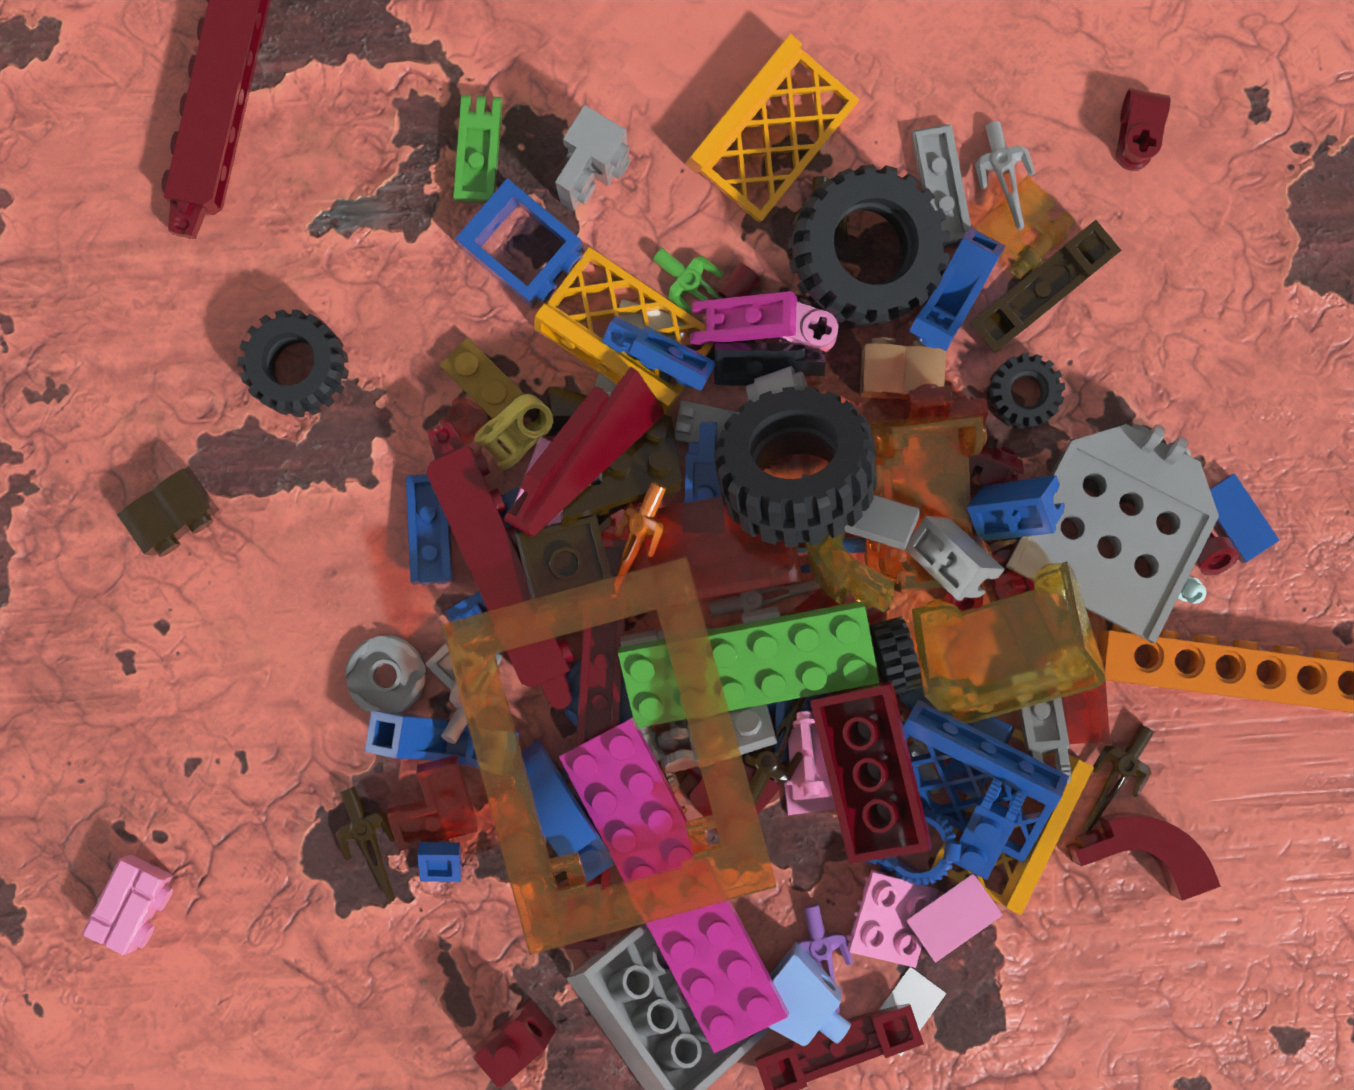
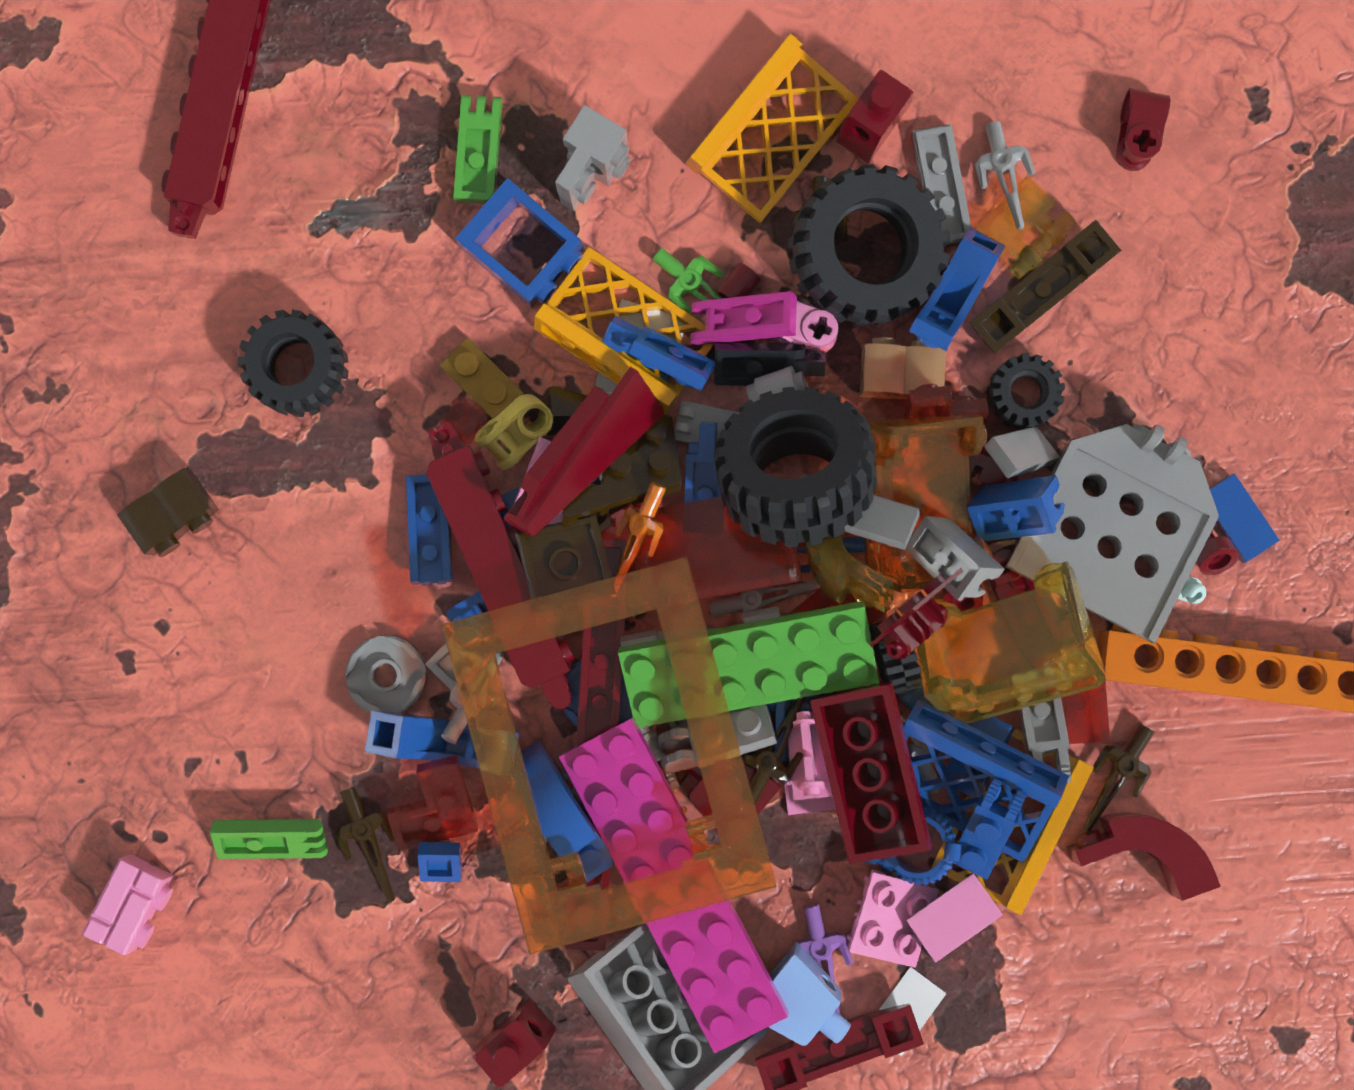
none -> bright green hinge [210,819,328,859]
none -> dark red torso [836,69,914,164]
none -> dark red hinge [869,568,963,659]
none -> light grey tile [984,426,1060,478]

